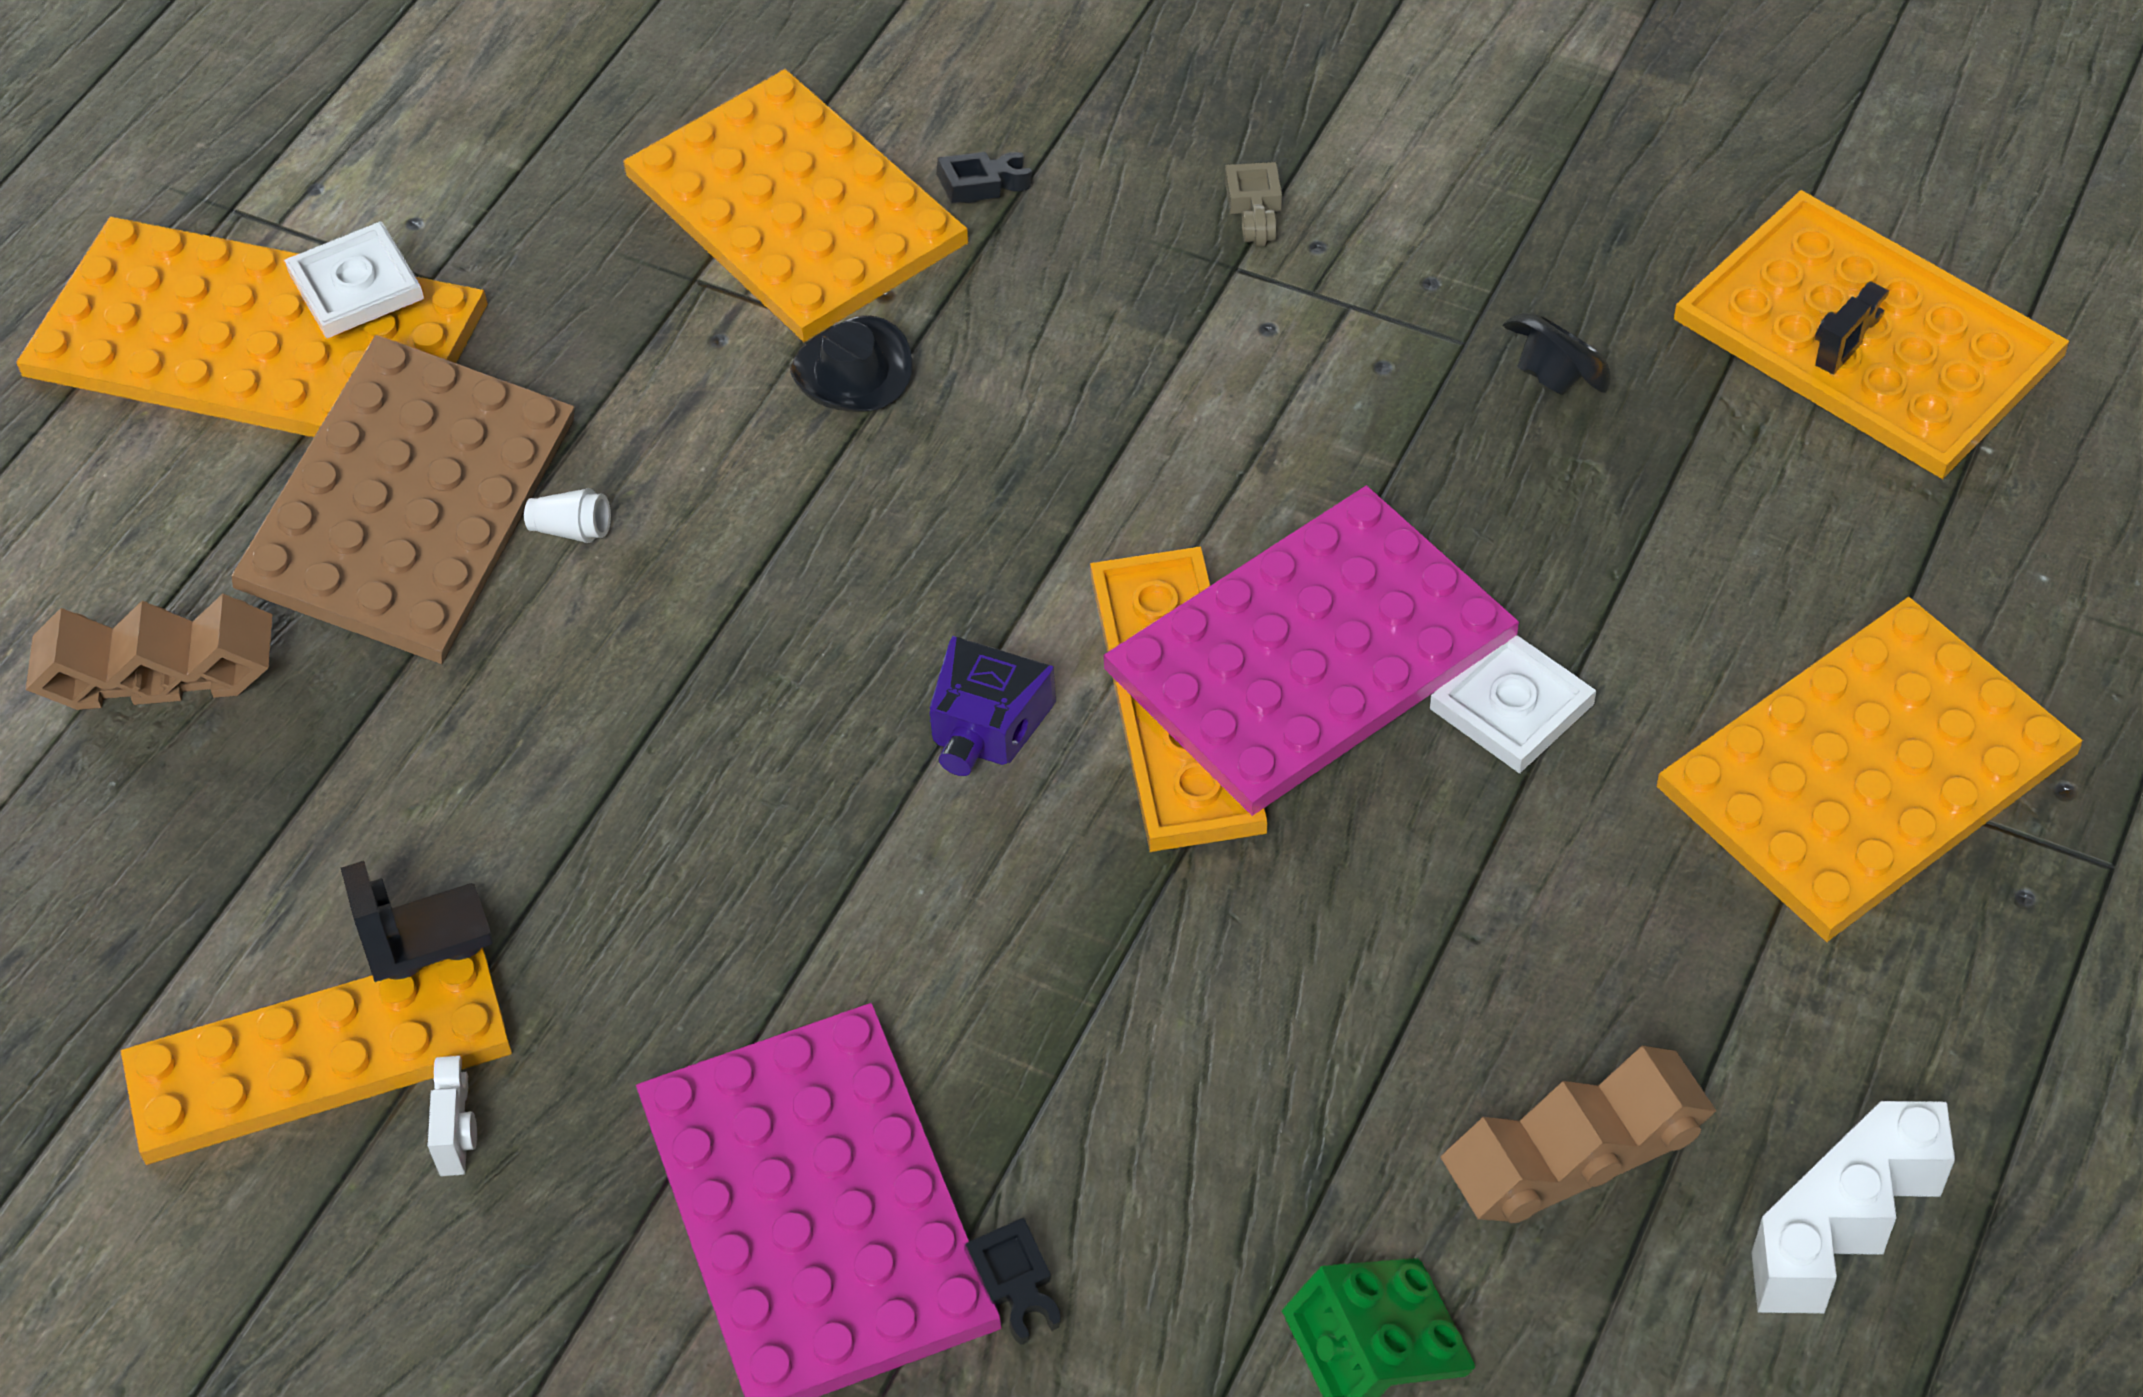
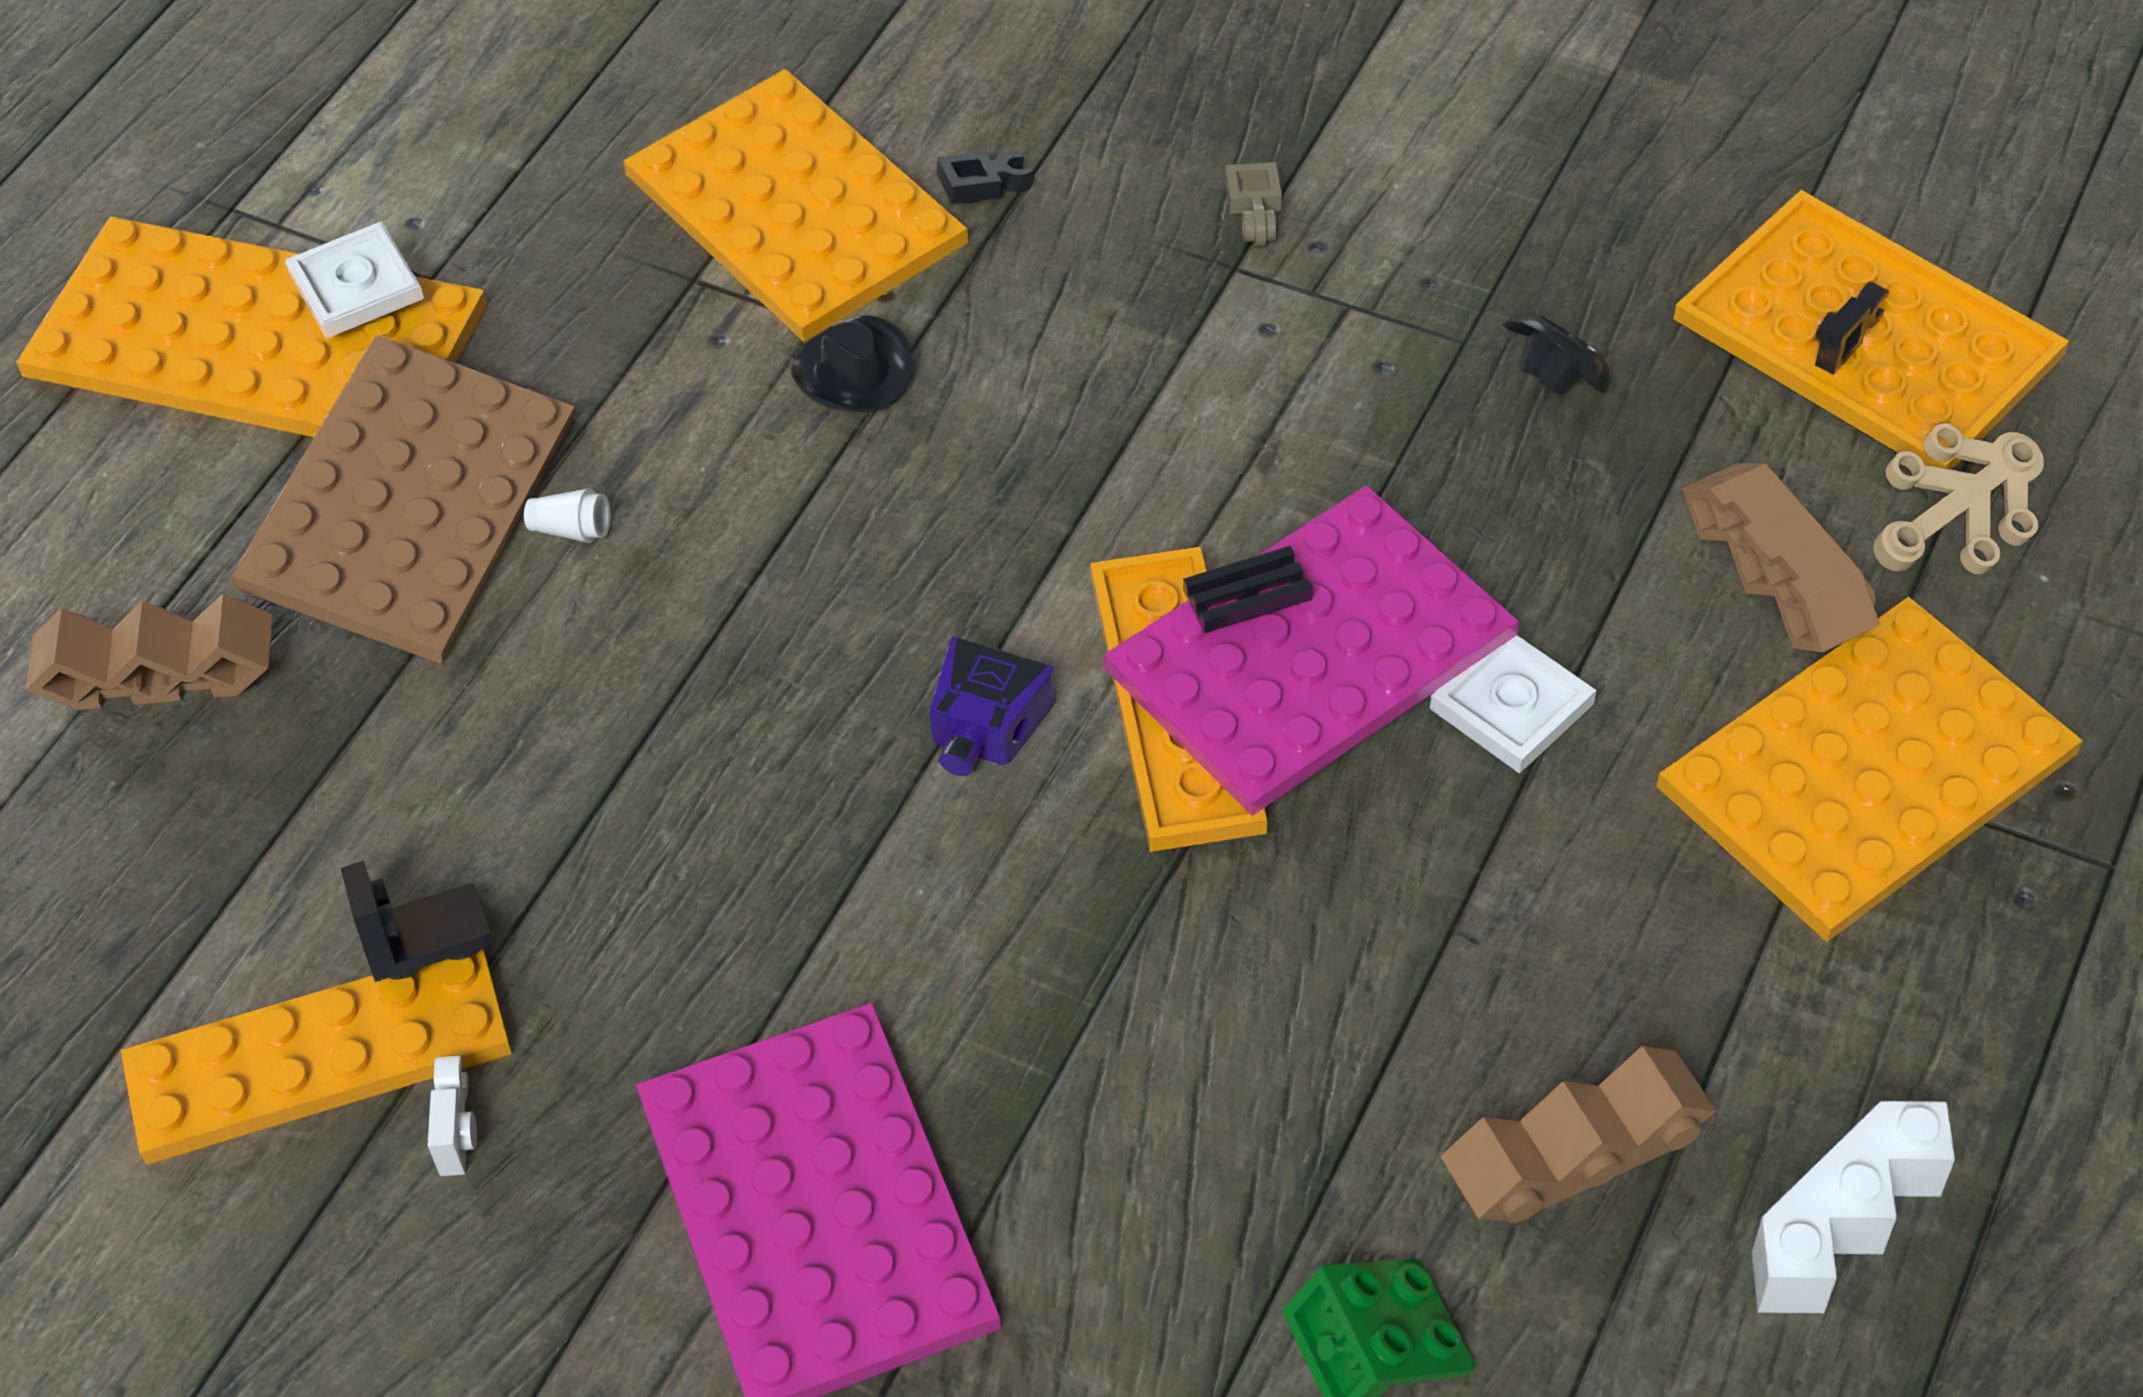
black plate [964,1217,1060,1345] -> none
none -> black tile [1183,546,1312,634]
none -> medium nougat brick [1682,463,1880,652]
none -> tan plant [1873,423,2044,574]

